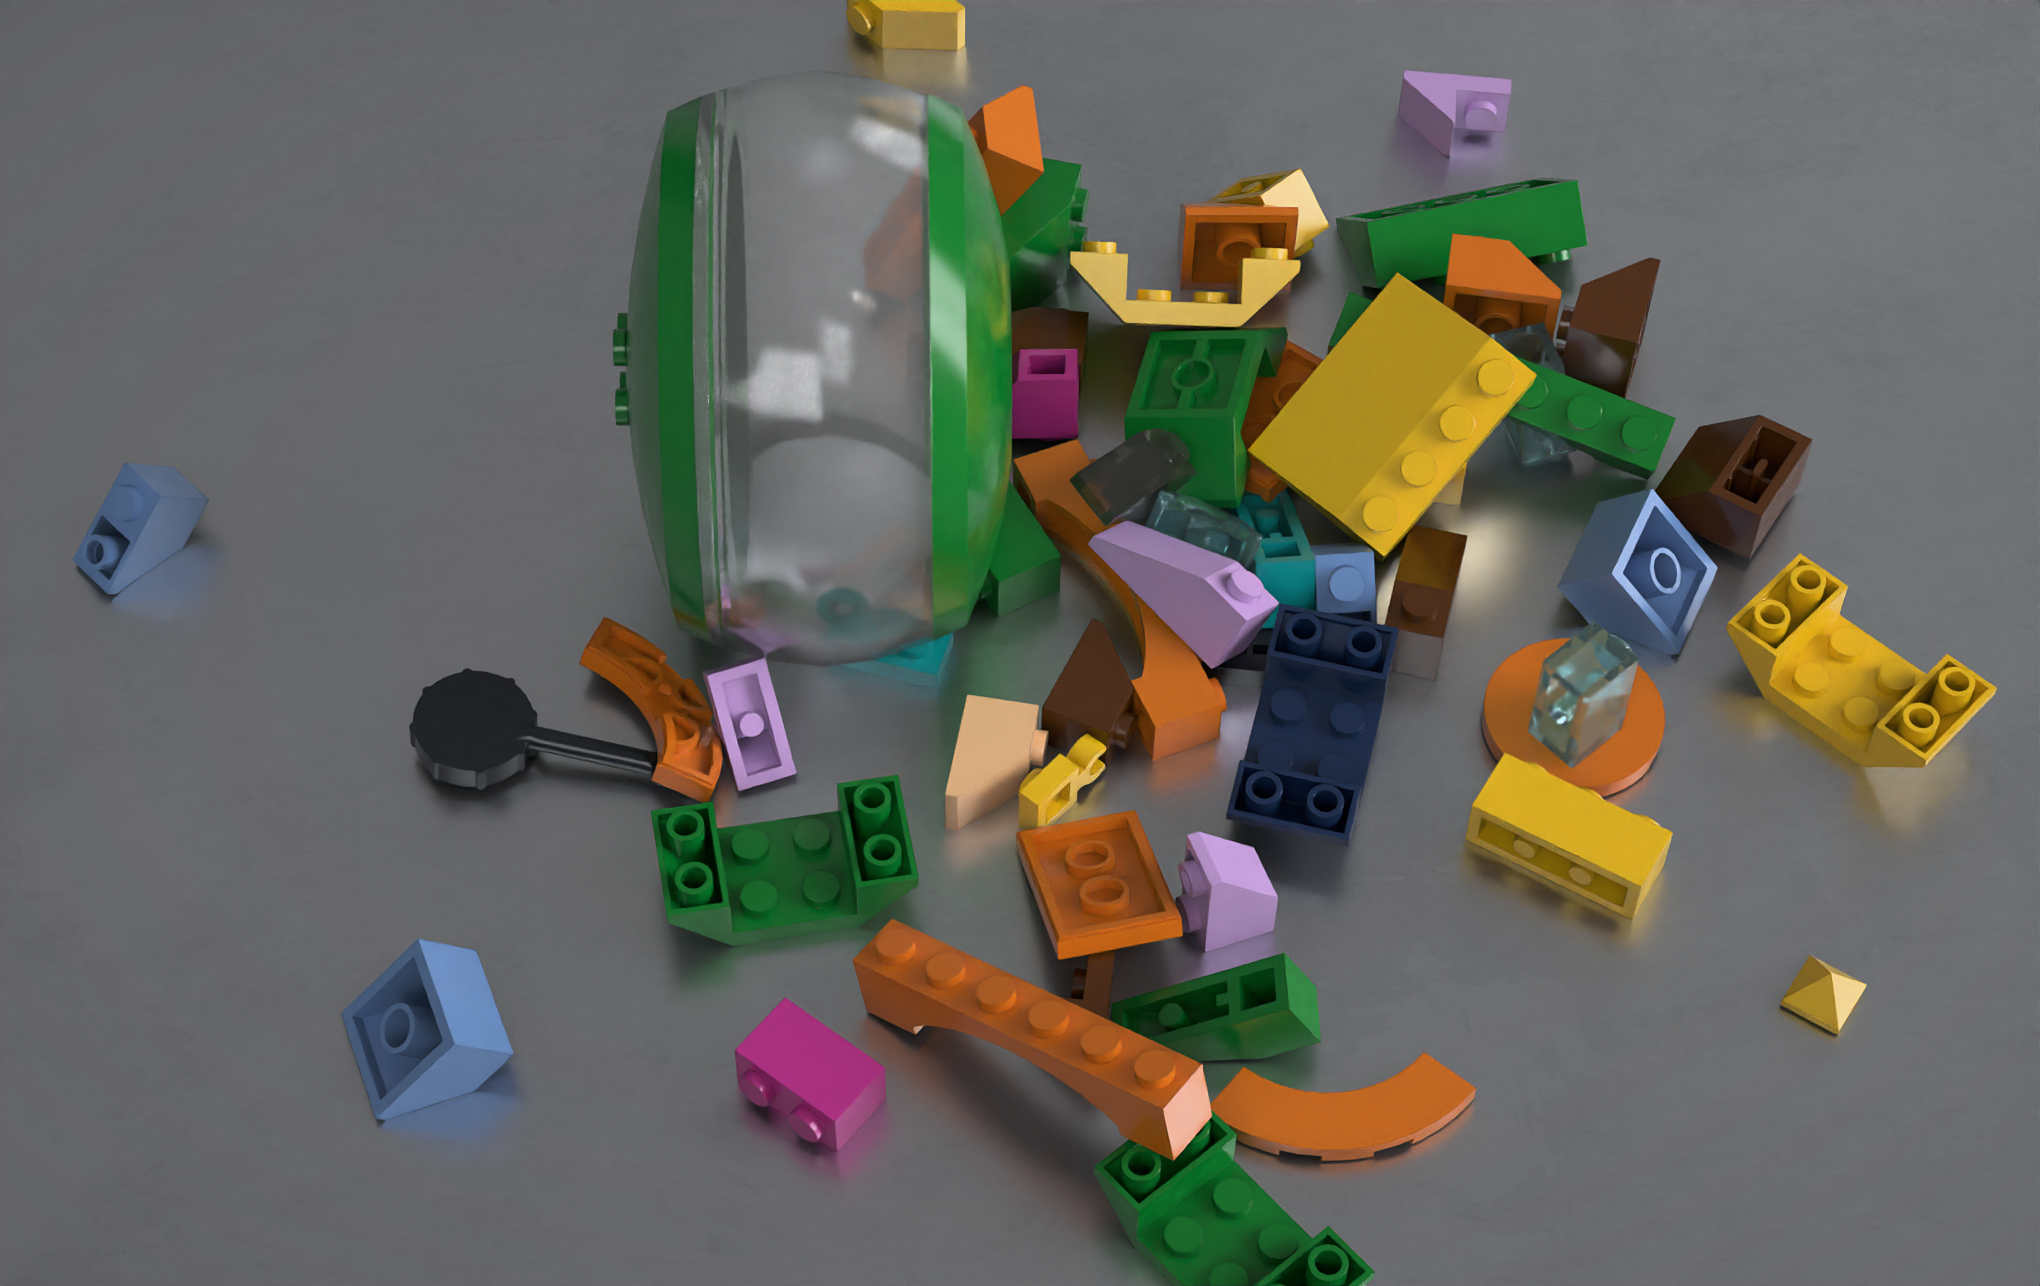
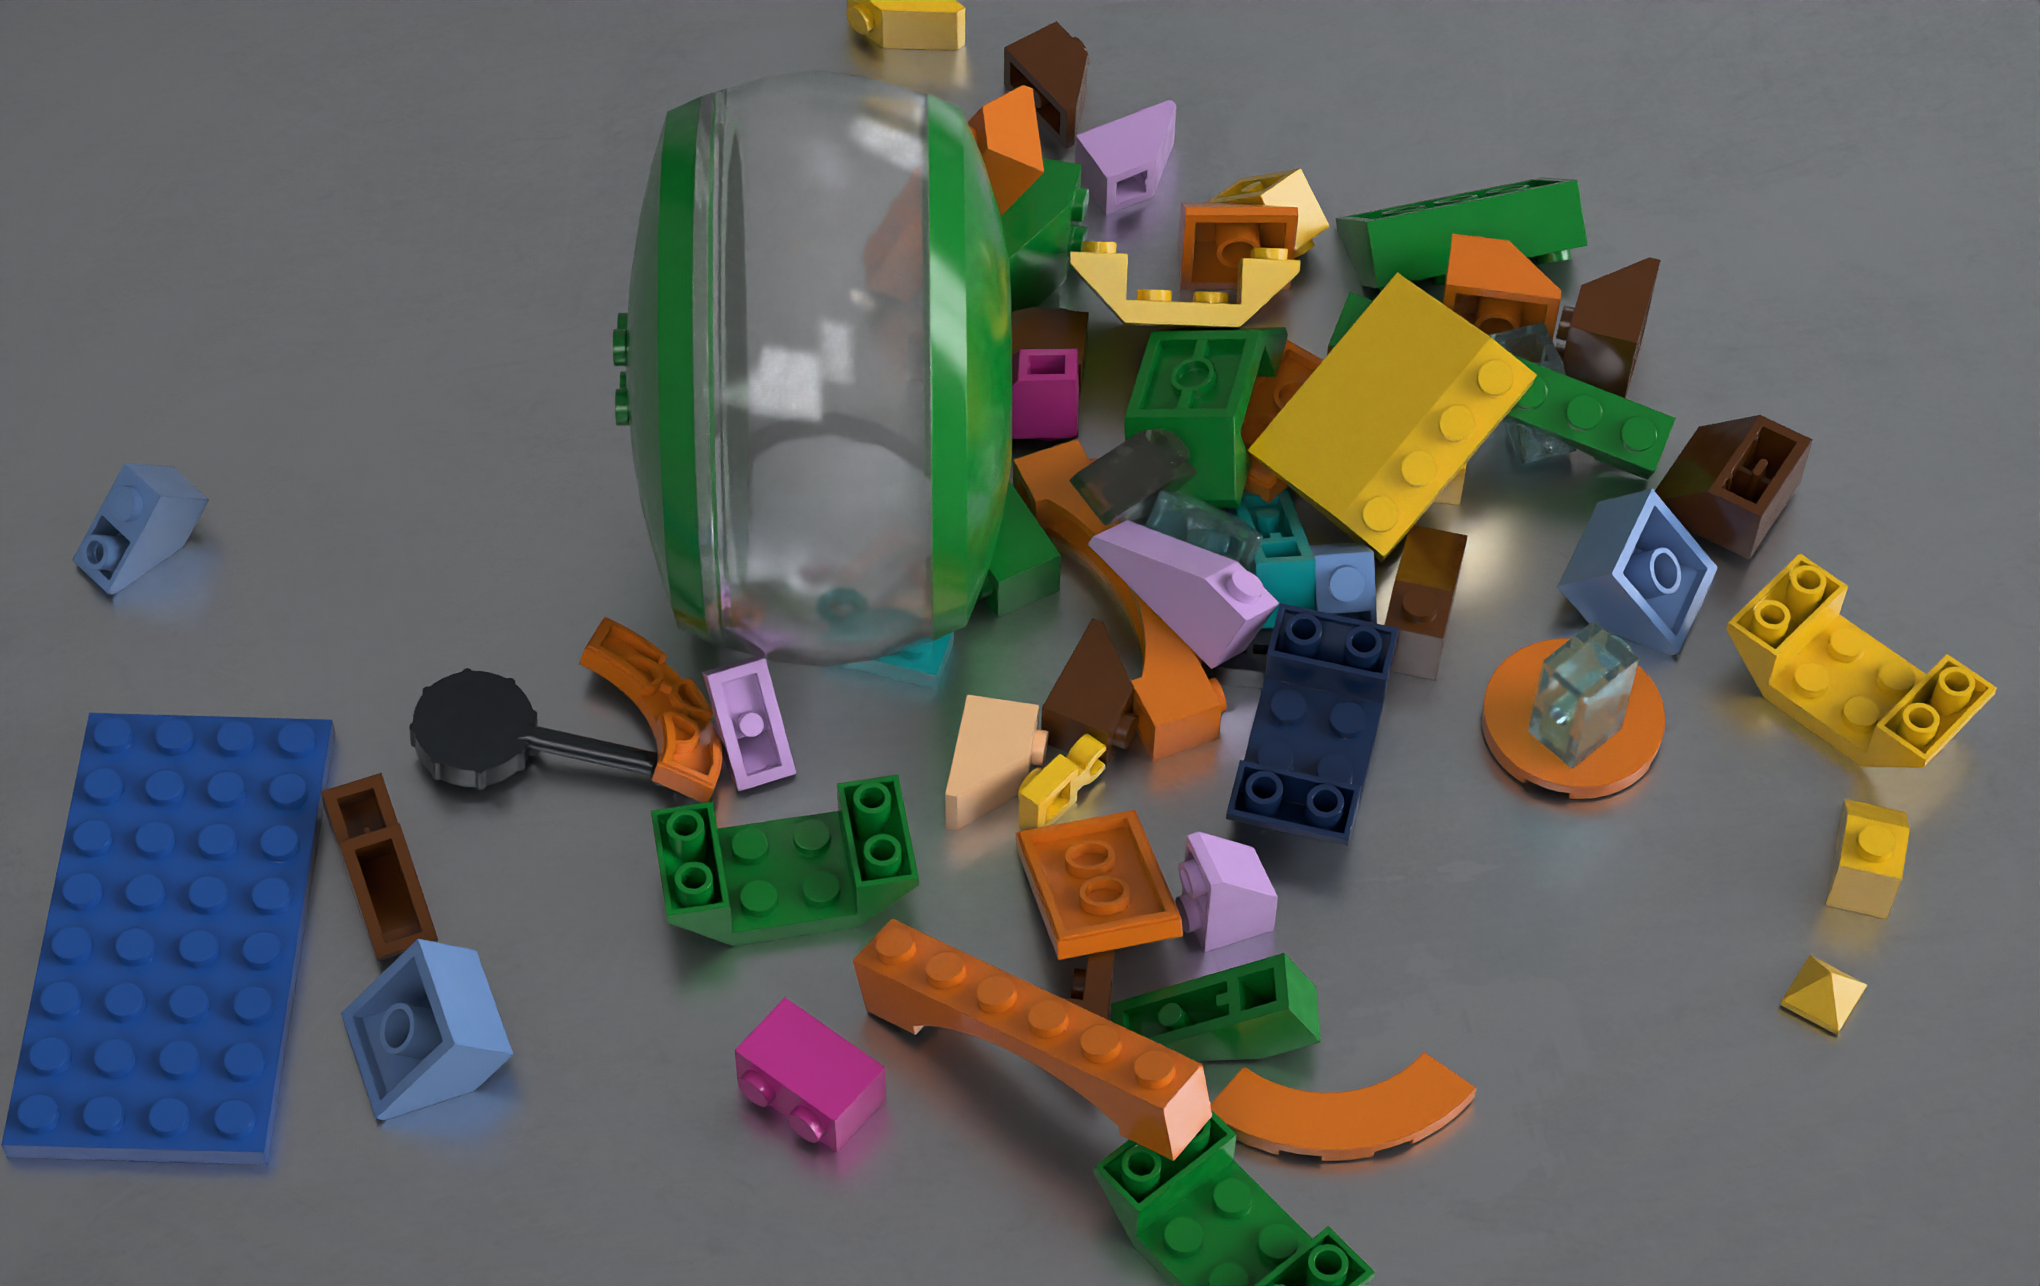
lavender slope [1398,70,1512,157] -> none
yellow brick [1465,753,1673,920] -> none
none -> blue plate [1,713,335,1165]
none -> reddish brown slope [321,773,438,962]
none -> reddish brown slope [1004,21,1089,149]
none -> lavender slope [1075,99,1176,215]
none -> yellow slope [1825,799,1910,919]

